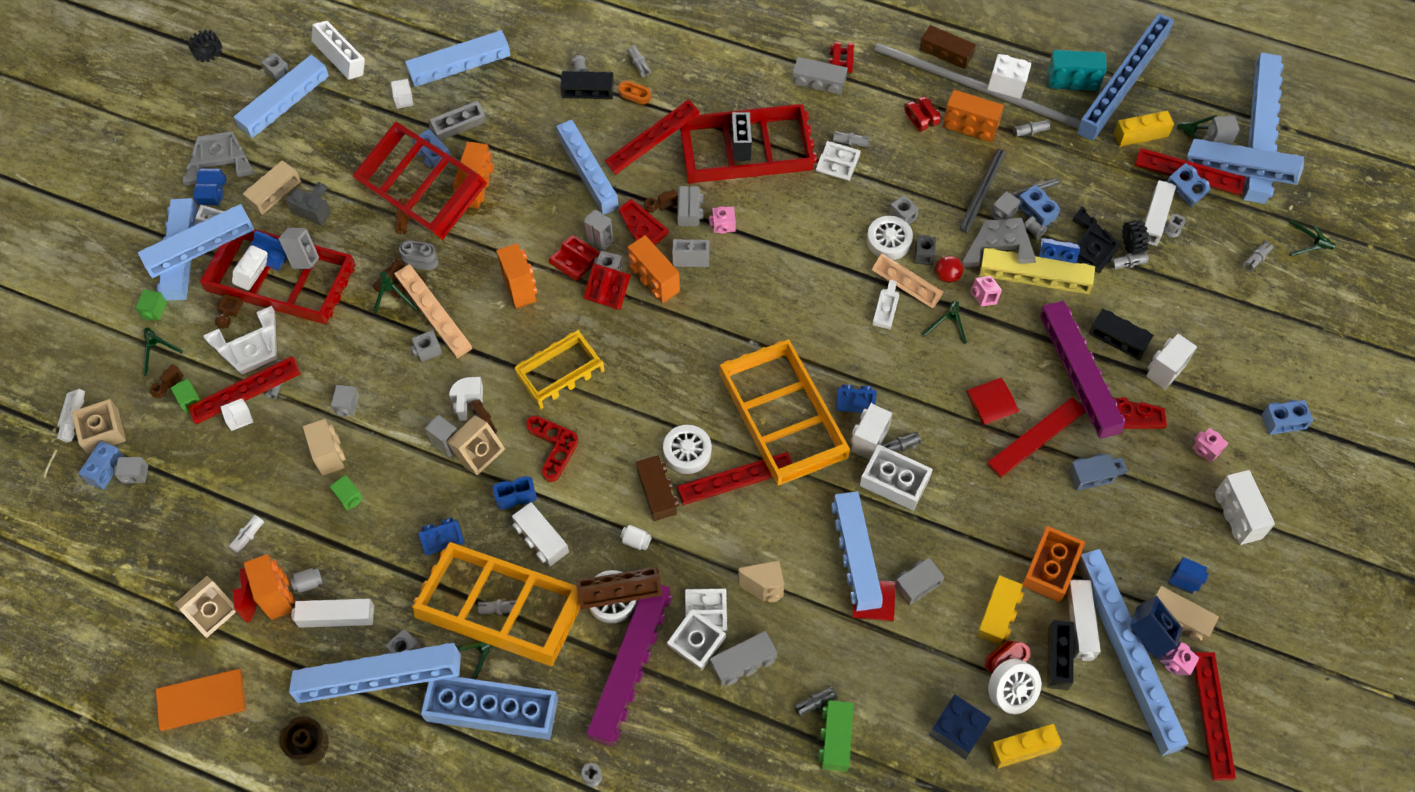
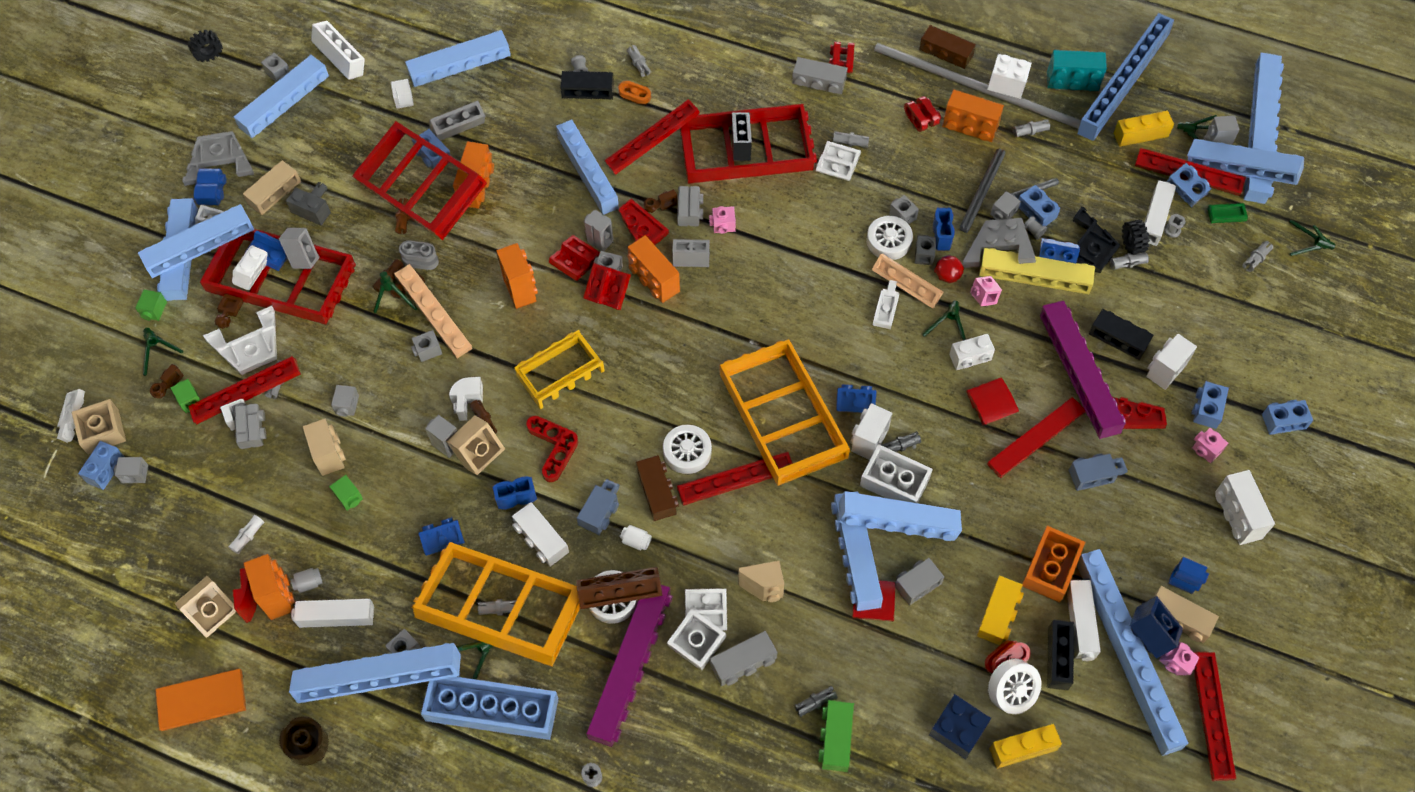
none -> light grey brick [234,404,266,449]
none -> sand blue brick [577,479,620,535]
none -> light blue brick [839,491,962,541]
none -> blue brick [933,208,955,250]
none -> white brick [949,334,995,370]
none -> medium blue brick [1192,381,1229,429]
none -> green tile [1207,203,1248,223]

